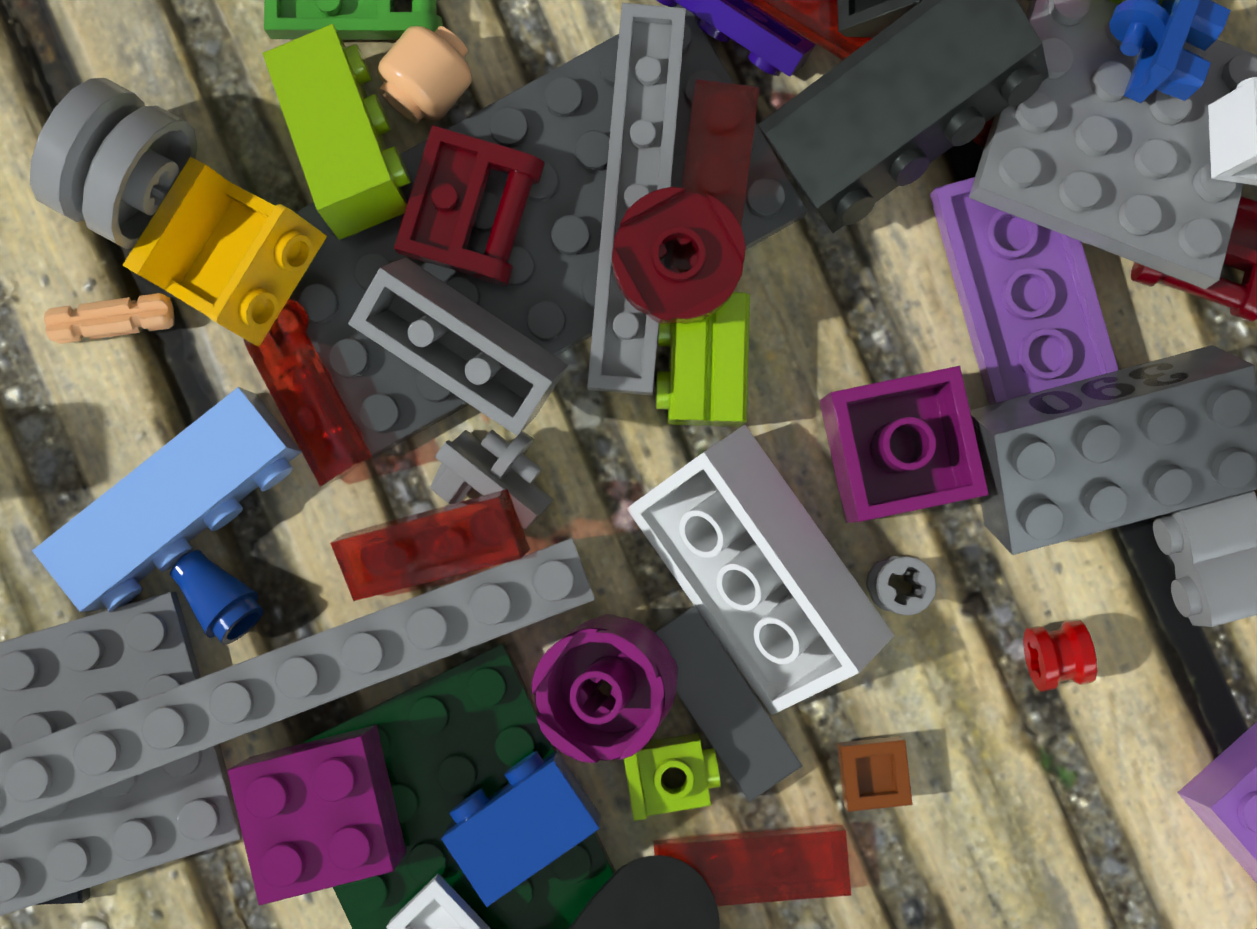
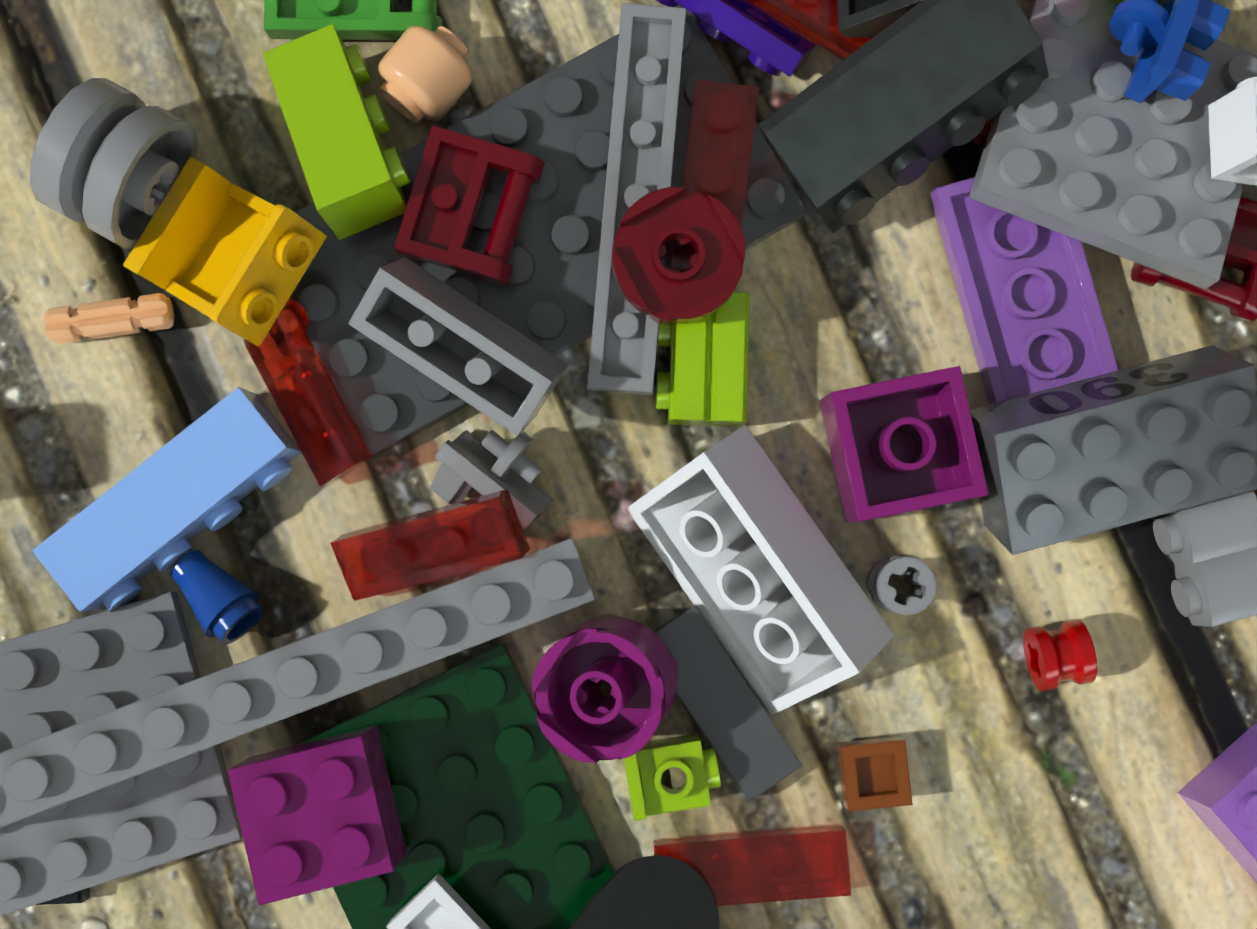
blue brick [441,750,601,907] -> none

